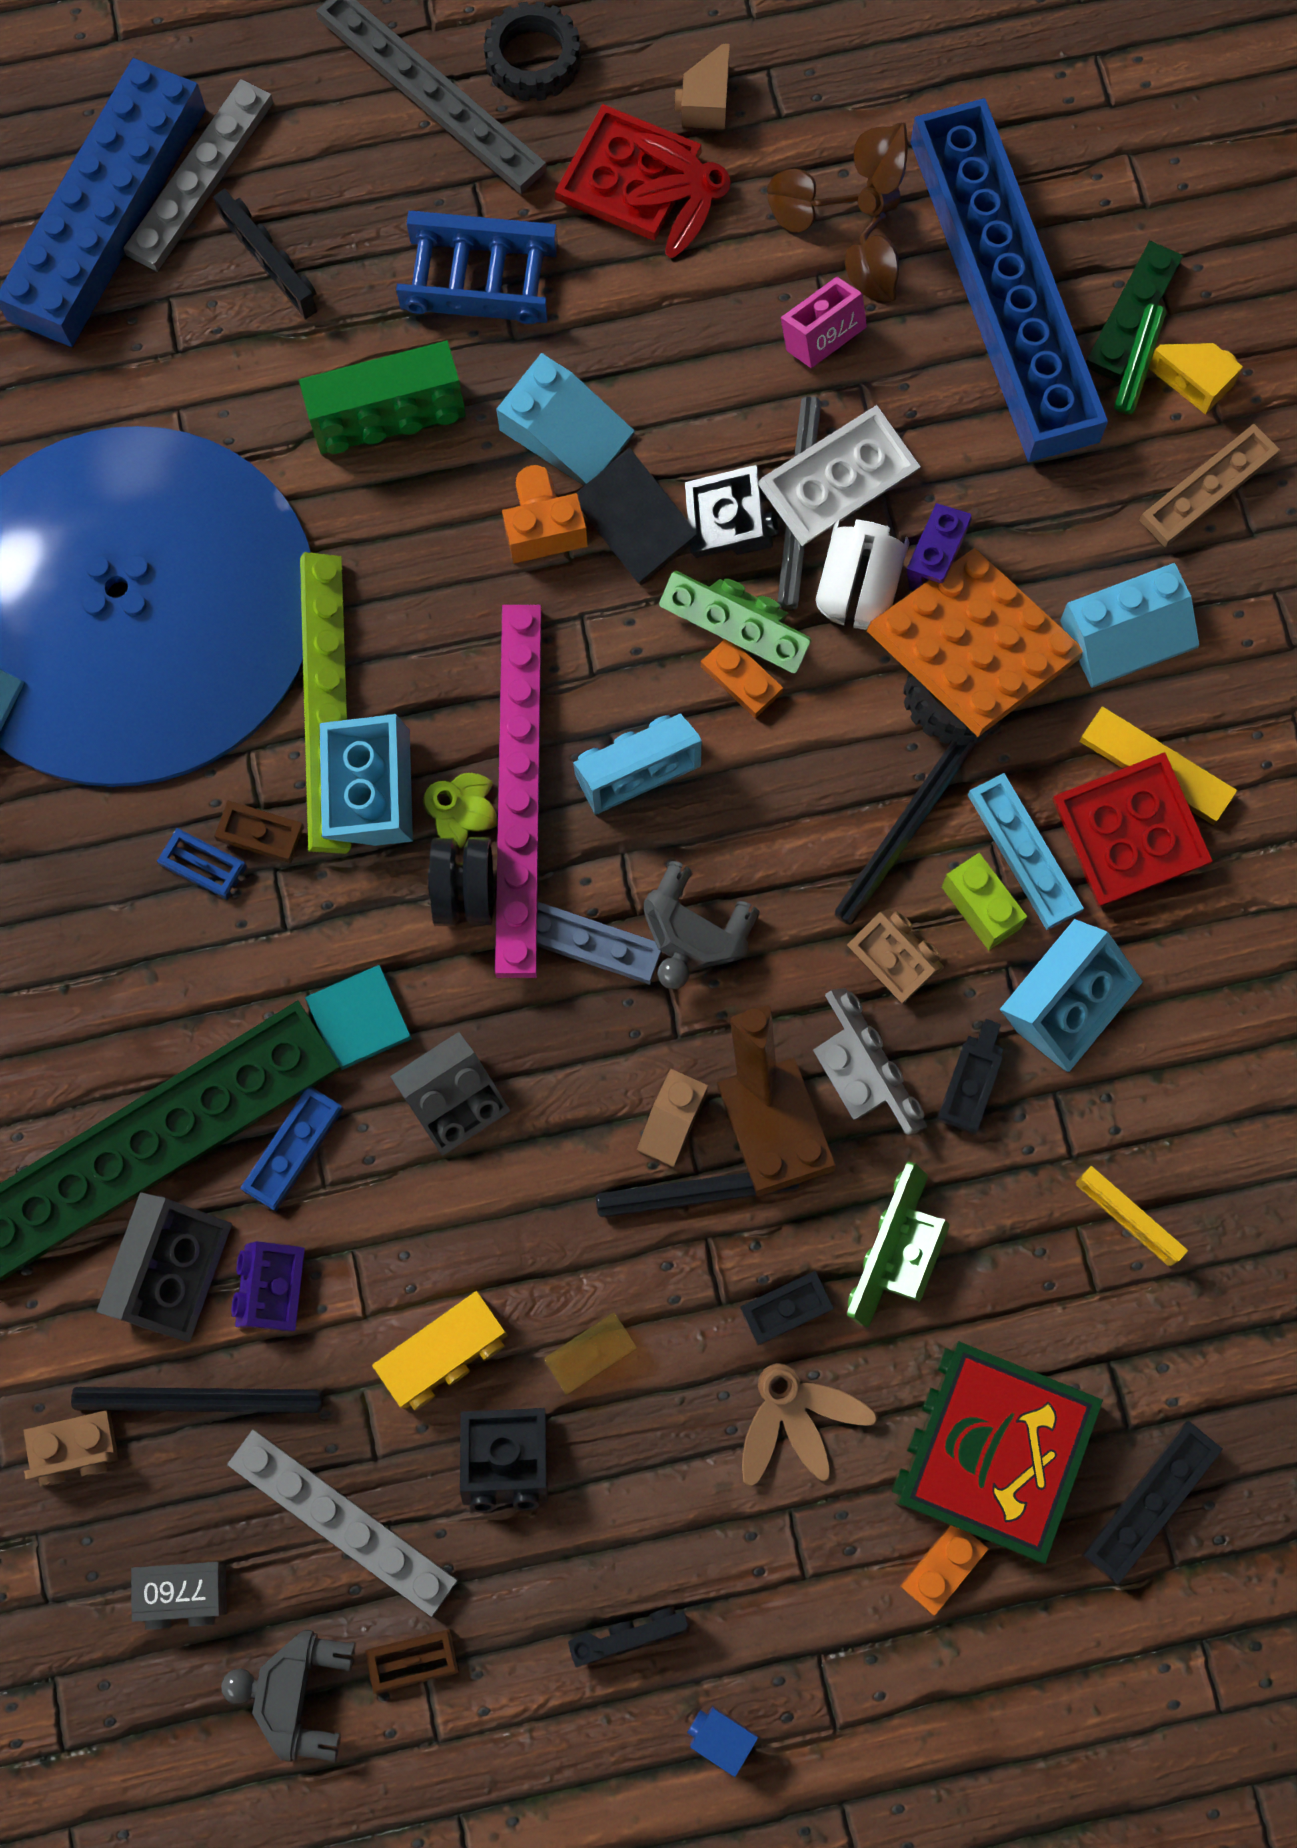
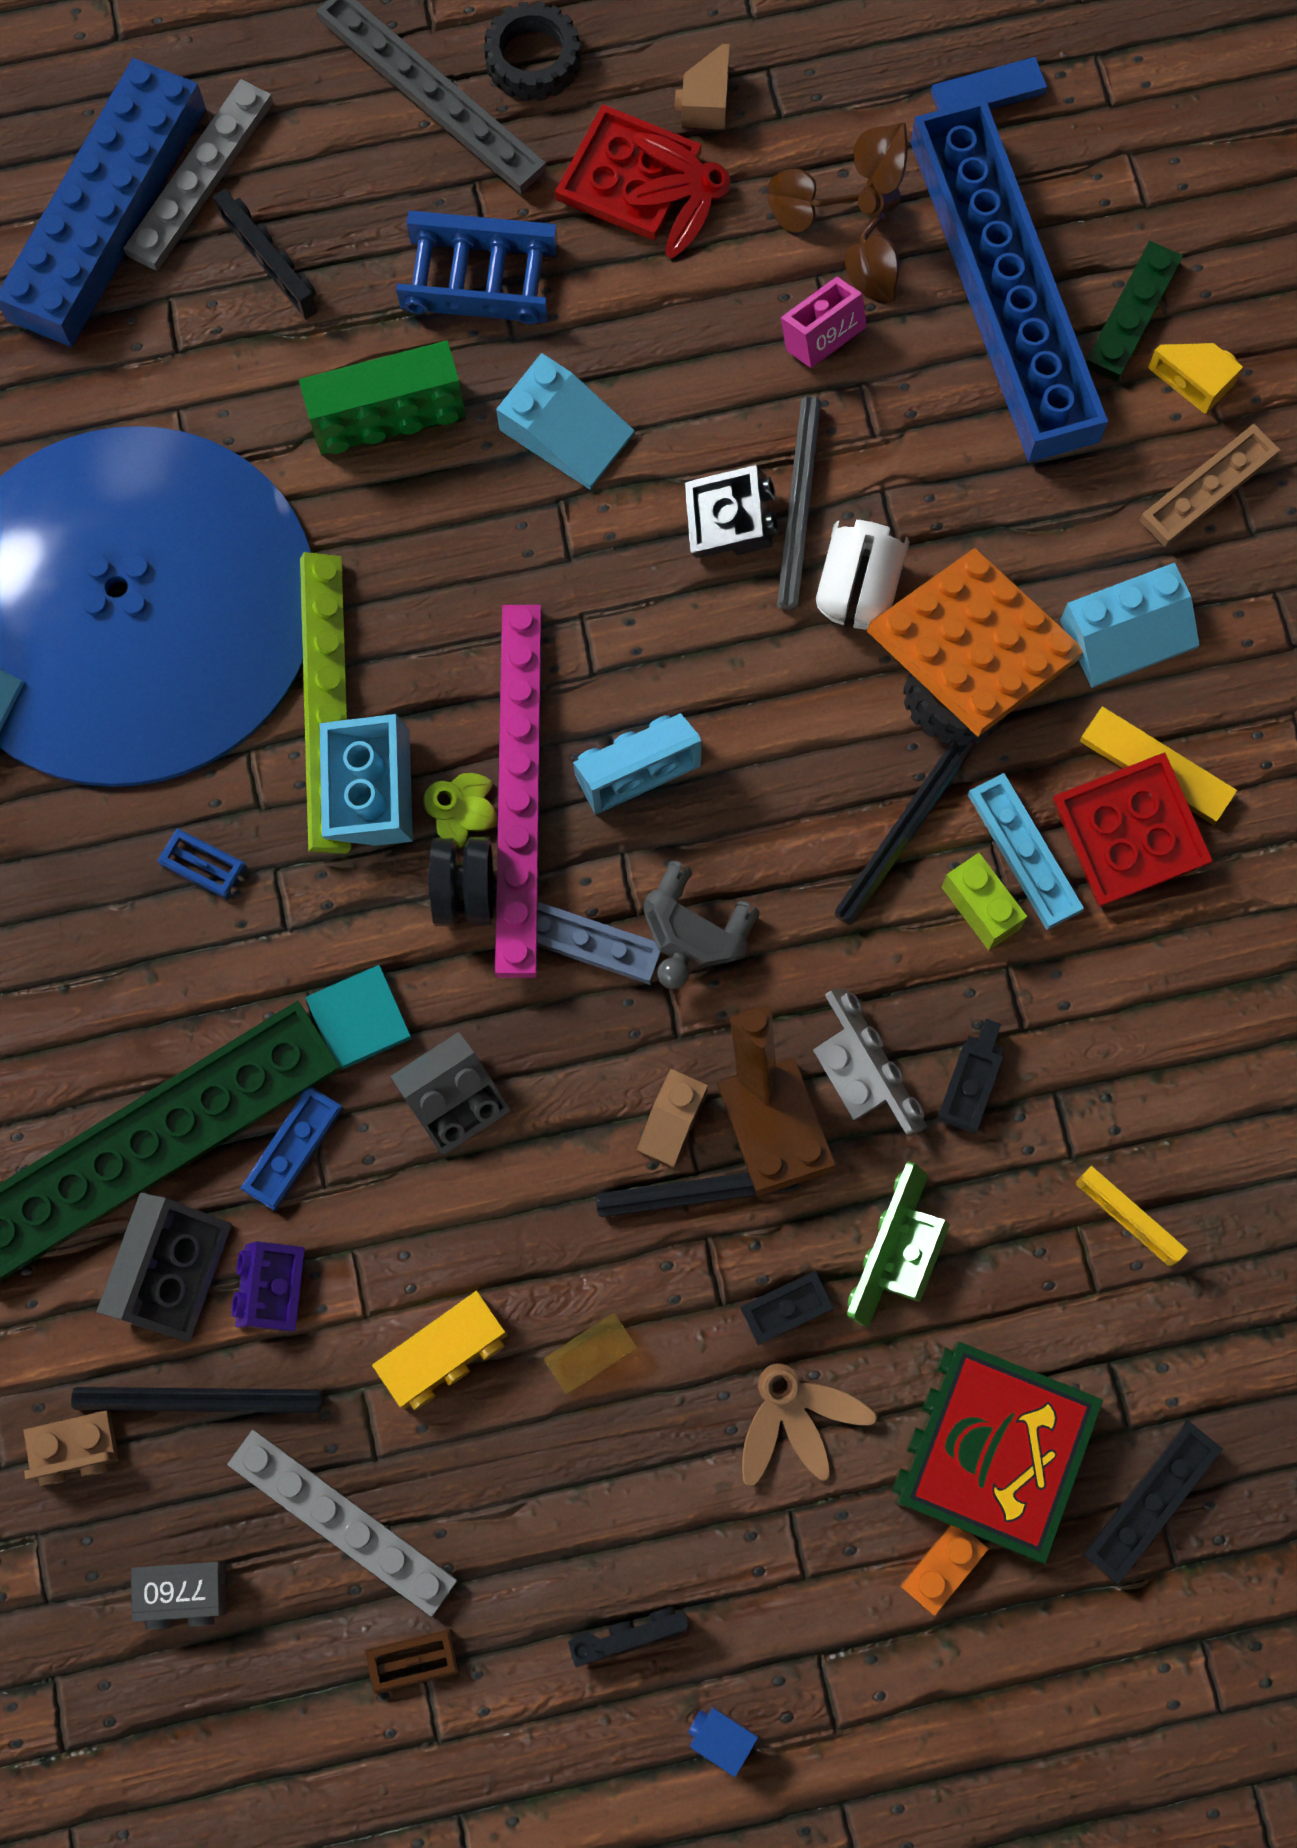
reddish brown plate [214,800,305,863] -> none
dark grey connector [221,1630,356,1763] -> none
black plate [460,1408,548,1513] -> none
orange brick [502,465,588,564] -> none
black tile [577,448,700,586] -> none
bright green bracket [659,571,812,673] -> none
orange plate [700,639,783,719] -> none
white plate [757,405,920,546] -> none
medium nougat bracket [847,910,944,1003] -> none
dark purple bracket [907,503,972,591] -> none
medium azure slope [1000,919,1143,1072] -> none
green axle [1114,304,1166,415] -> none
none -> blue tile [931,57,1047,111]

